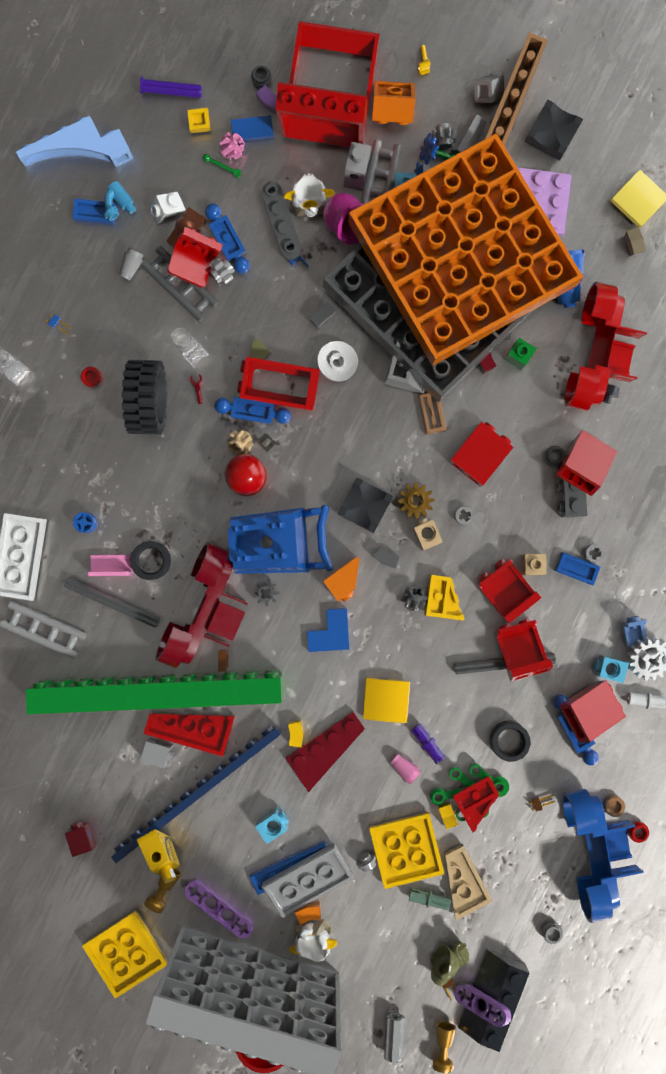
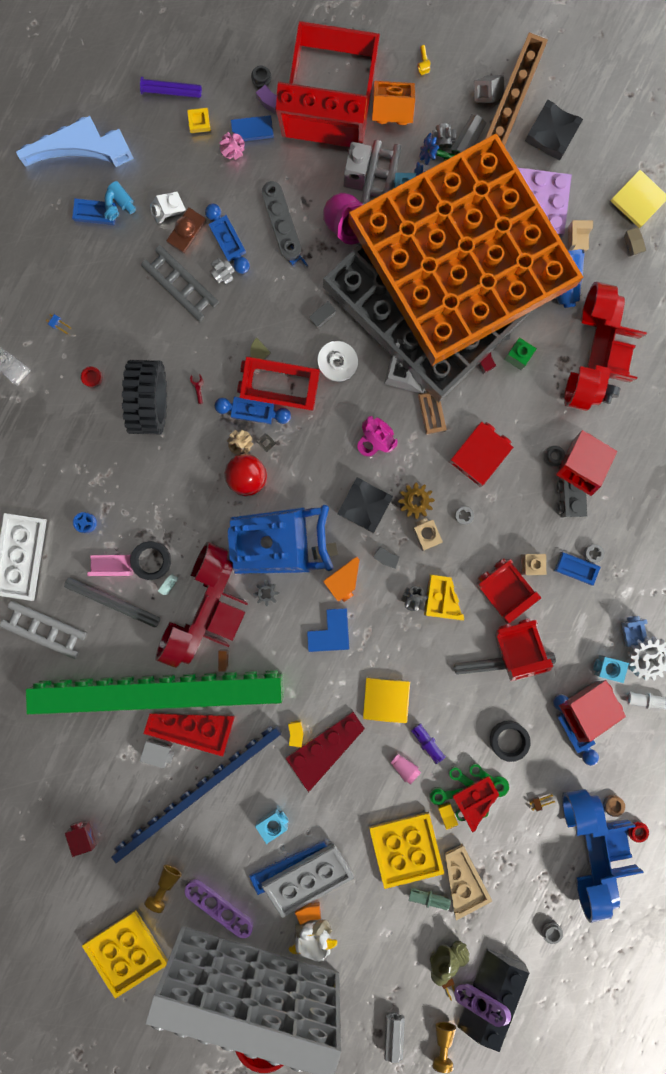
light grey cone [119,248,144,280] -> none
yellow torso [137,829,180,883] -> none
bracket [167,227,223,288] -> none
clear piece [171,328,209,368] -> none
green hinge [203,154,242,178] -> none
white hair [283,173,335,217] -> none
light grey plate [356,852,377,872] -> none
none -> light aqua tile [158,574,178,595]
none -> dark tan piece [311,542,338,560]
none -> dark pink tile [357,416,398,456]
none -> tan panel [568,220,593,251]

